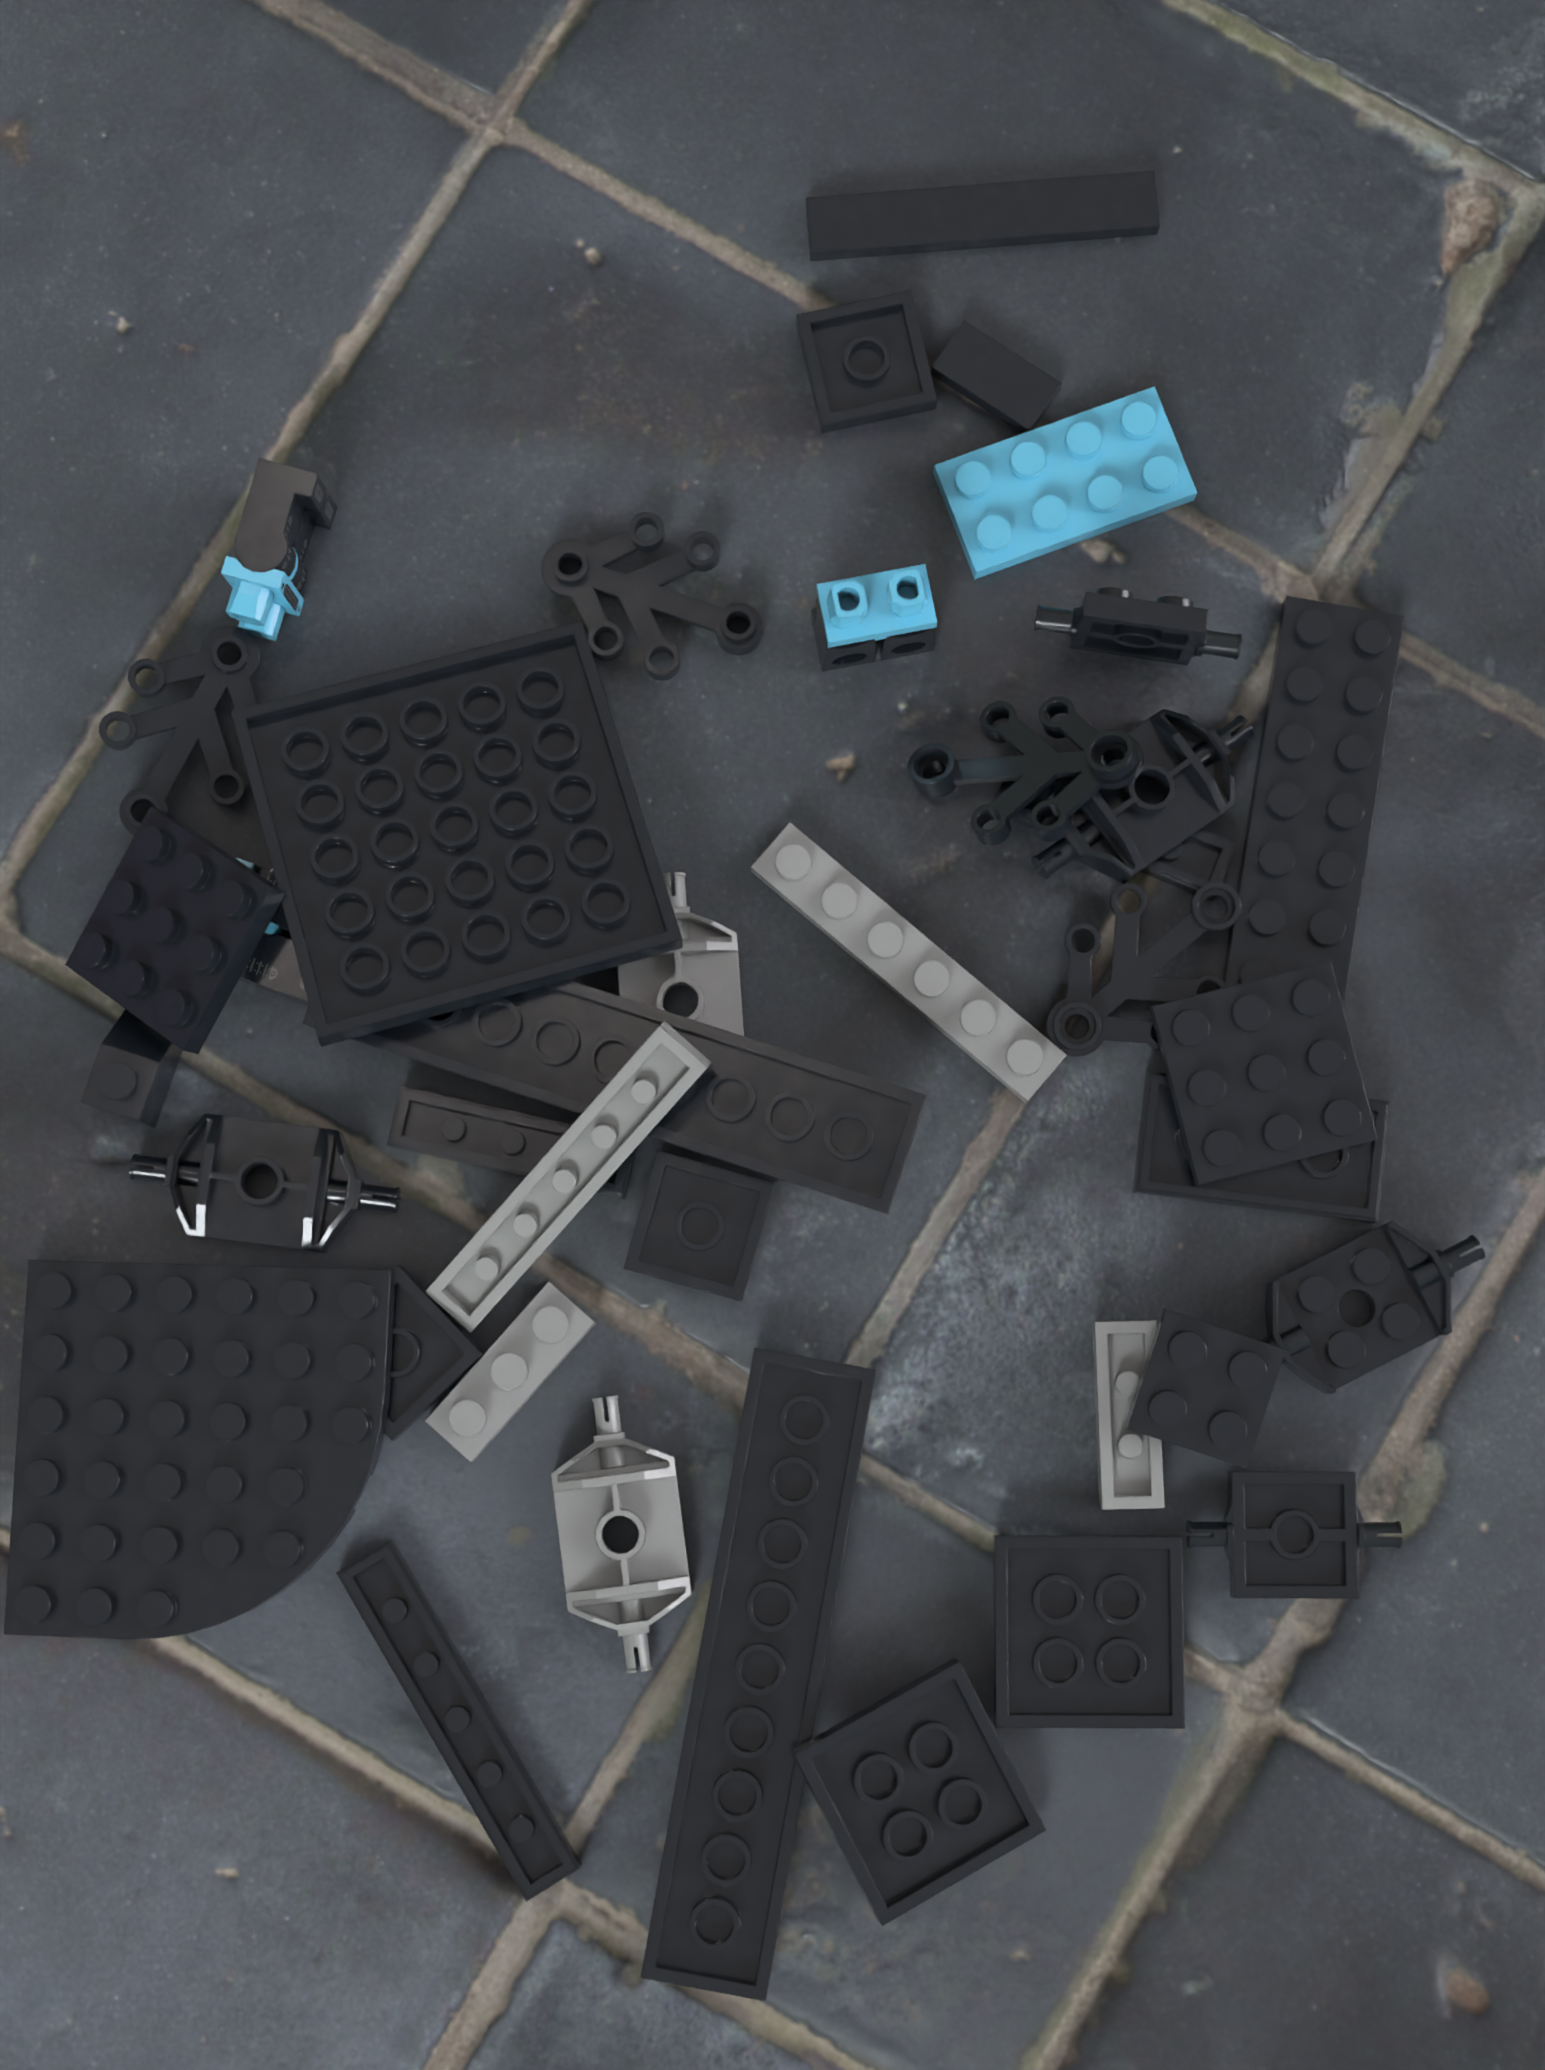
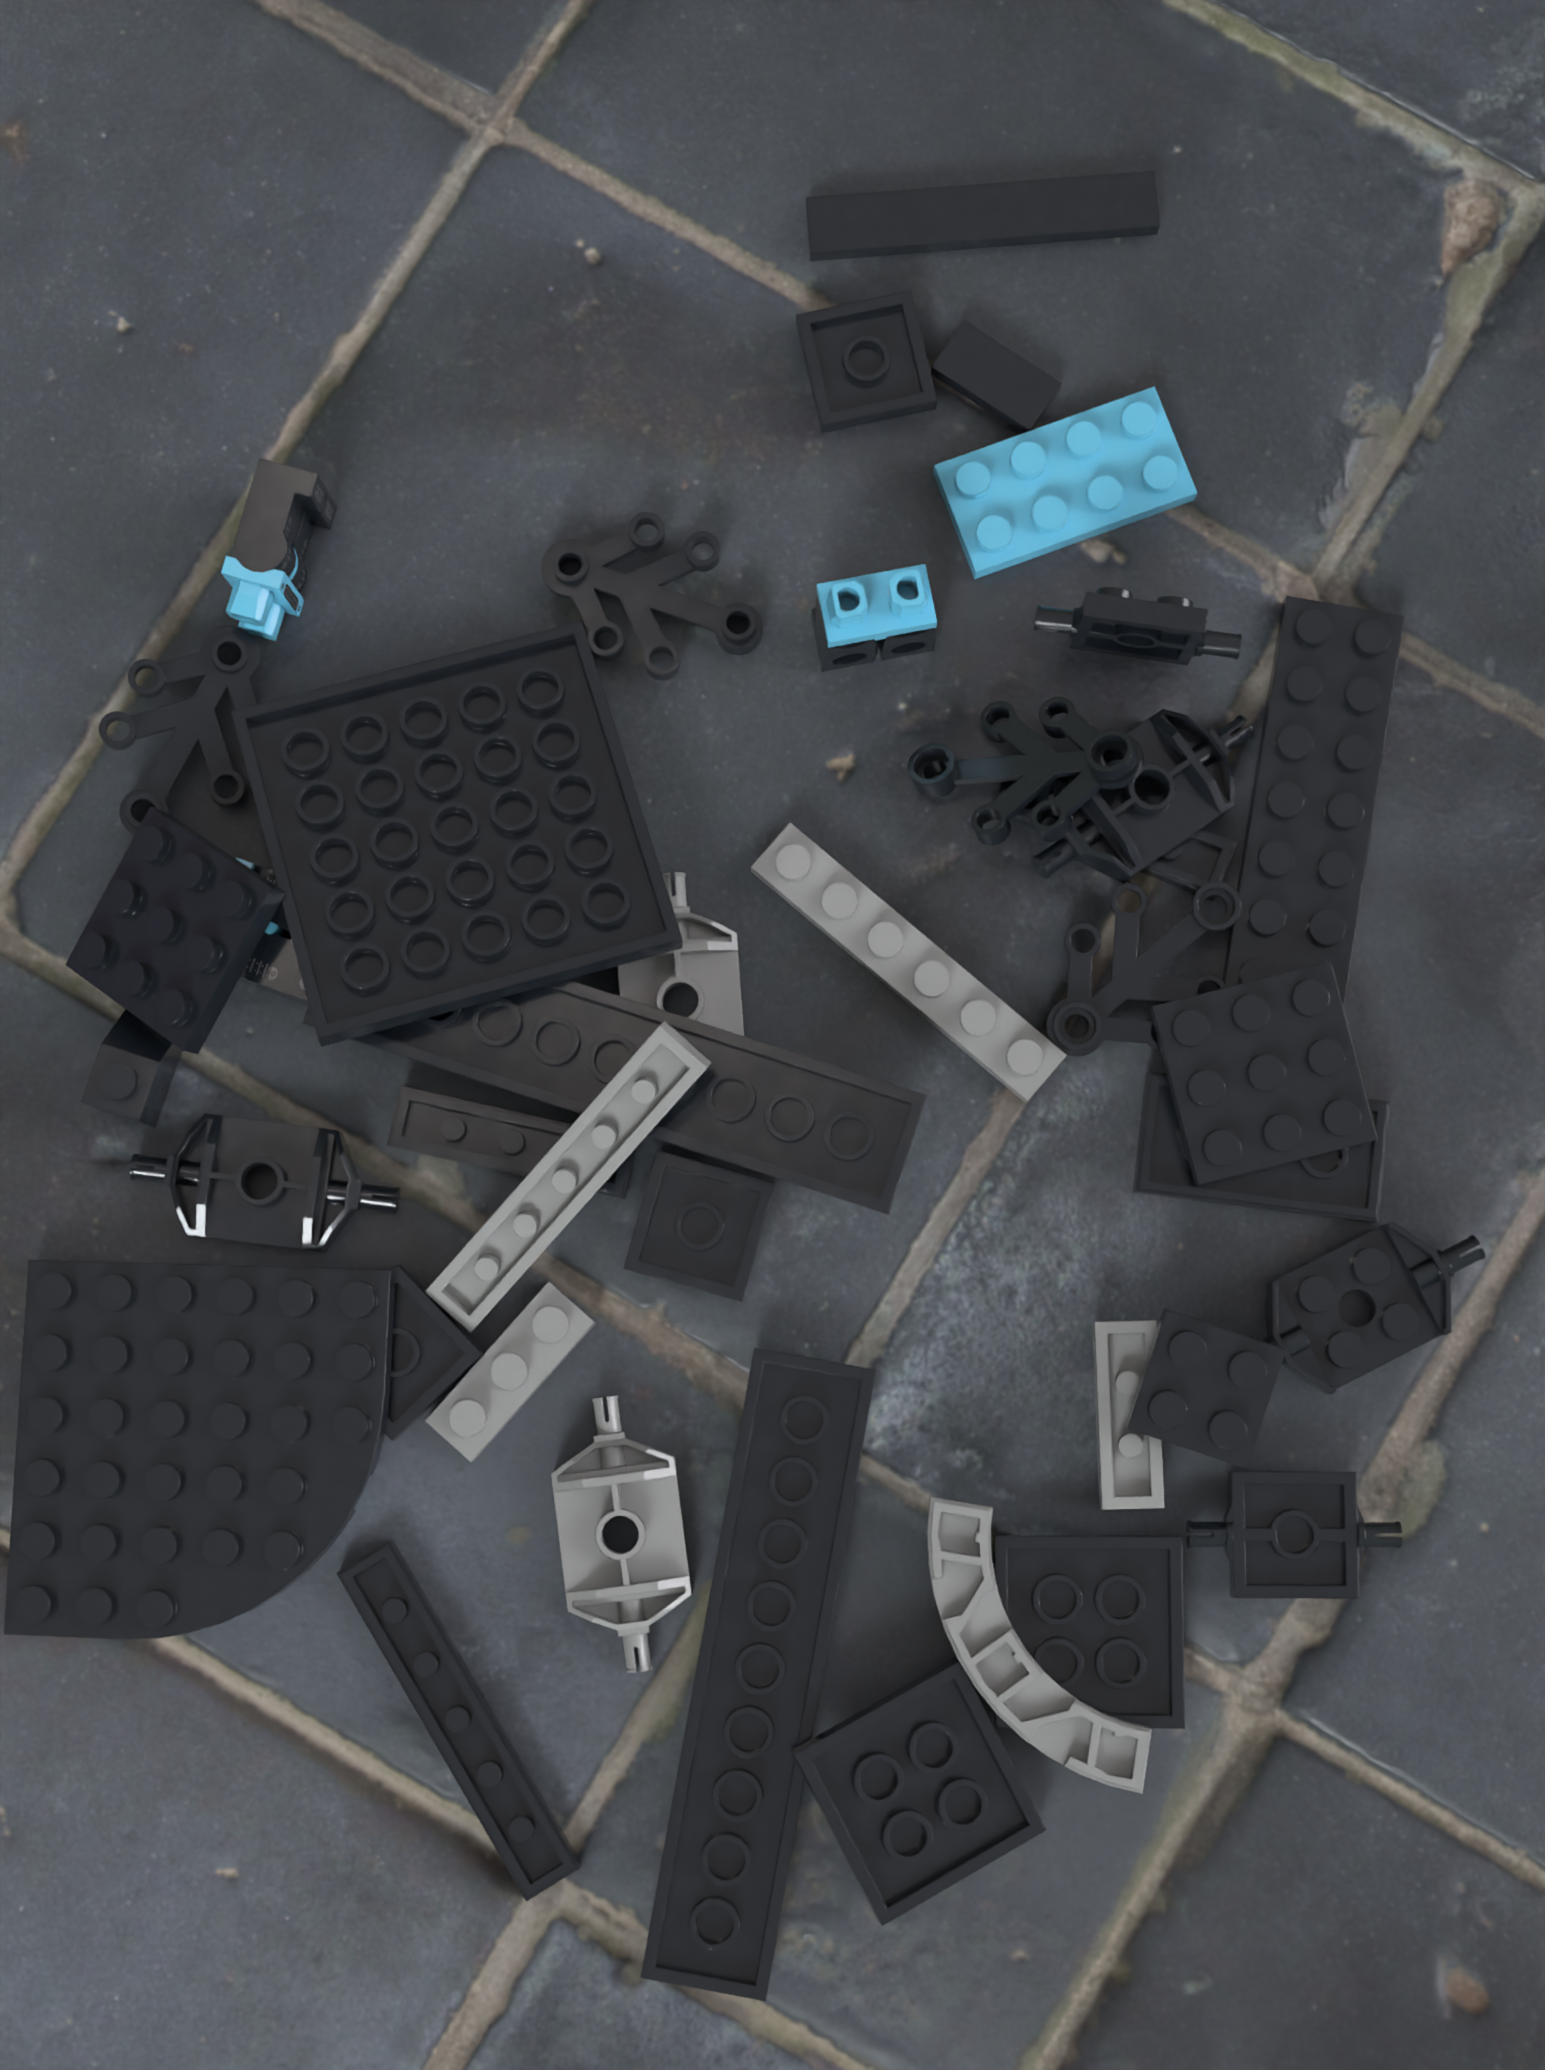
none -> light grey tile [927,1496,1152,1794]

